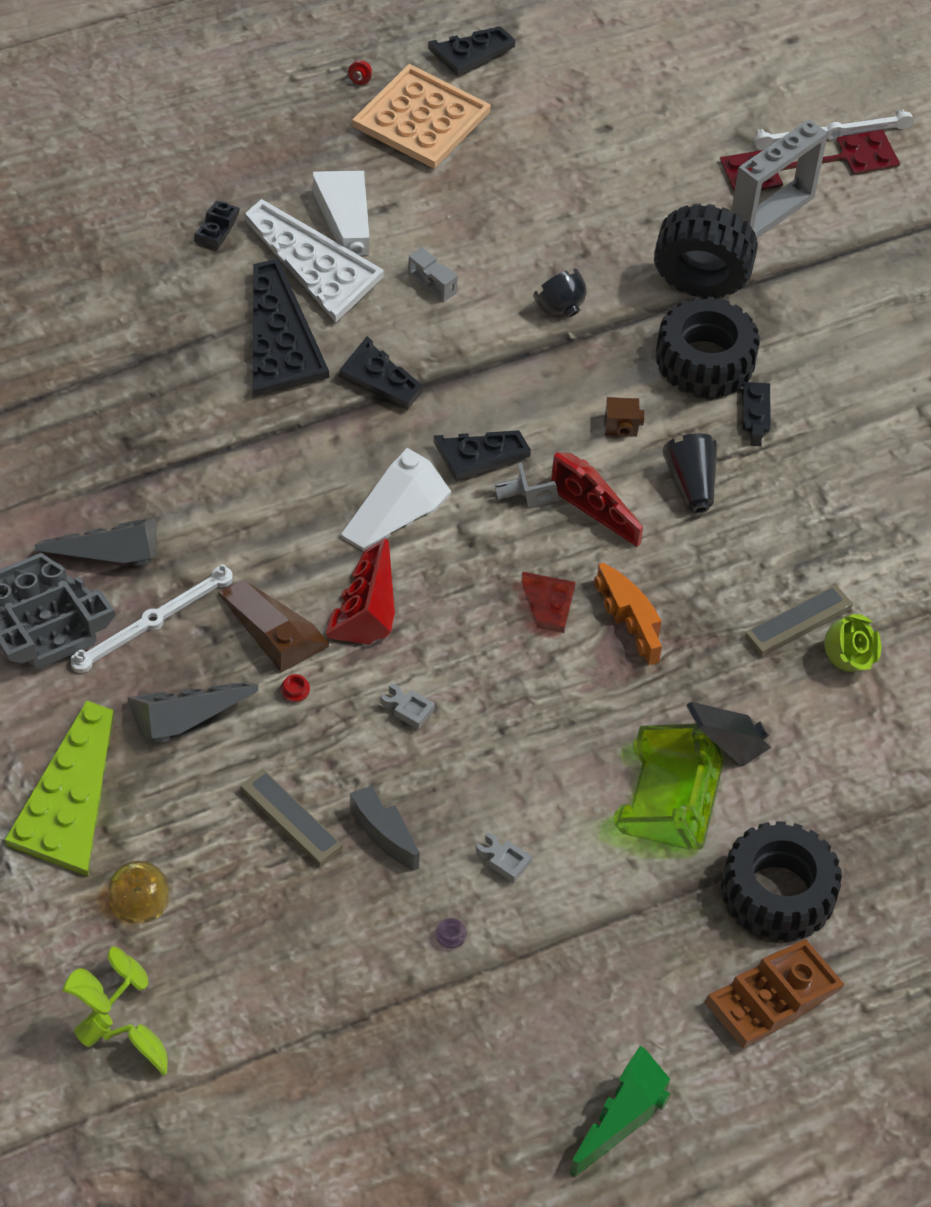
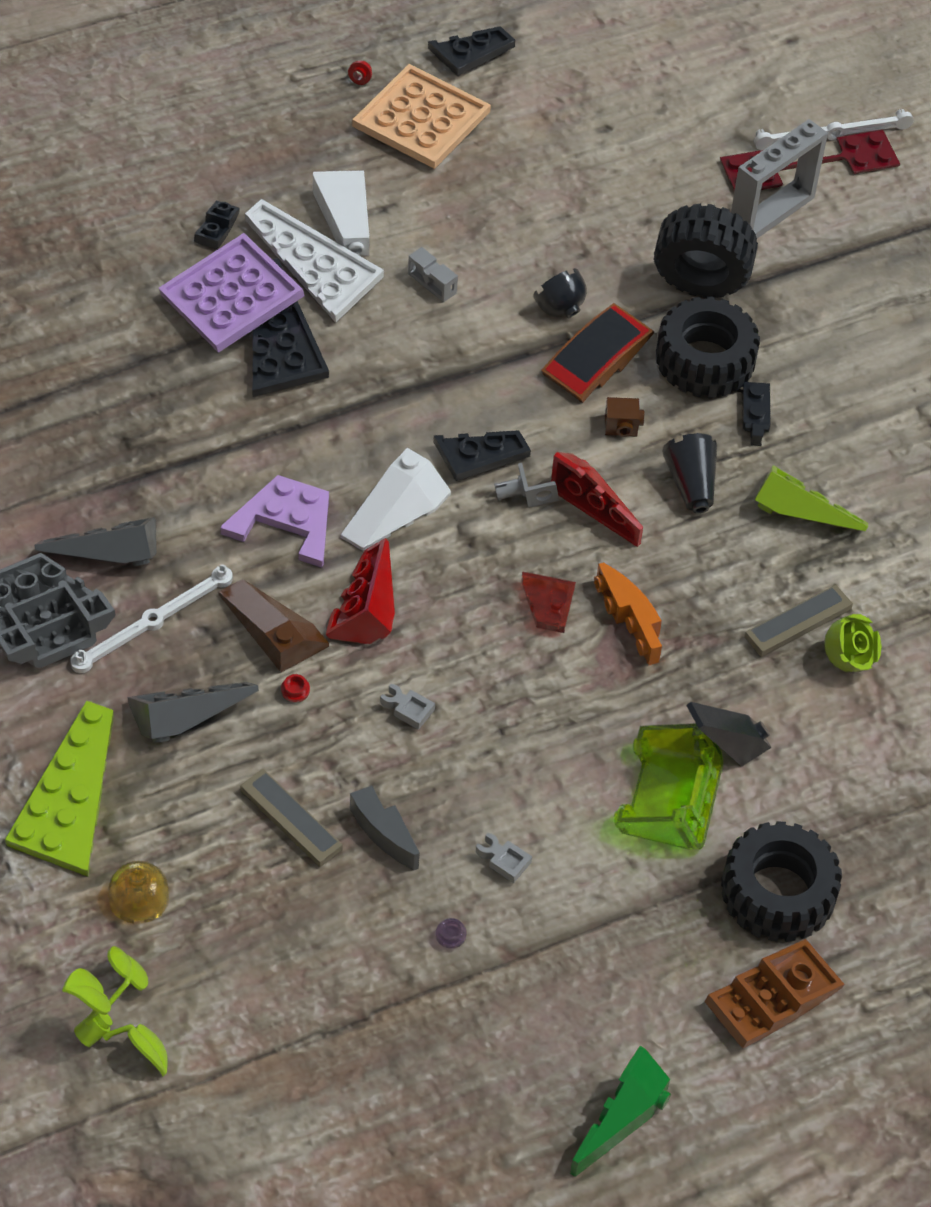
black wing [339,336,422,410] -> none
none -> lavender plate [159,233,305,353]
none -> lavender wing [221,475,329,568]
none -> slope [541,303,654,403]
none -> lime wedge [755,465,868,531]

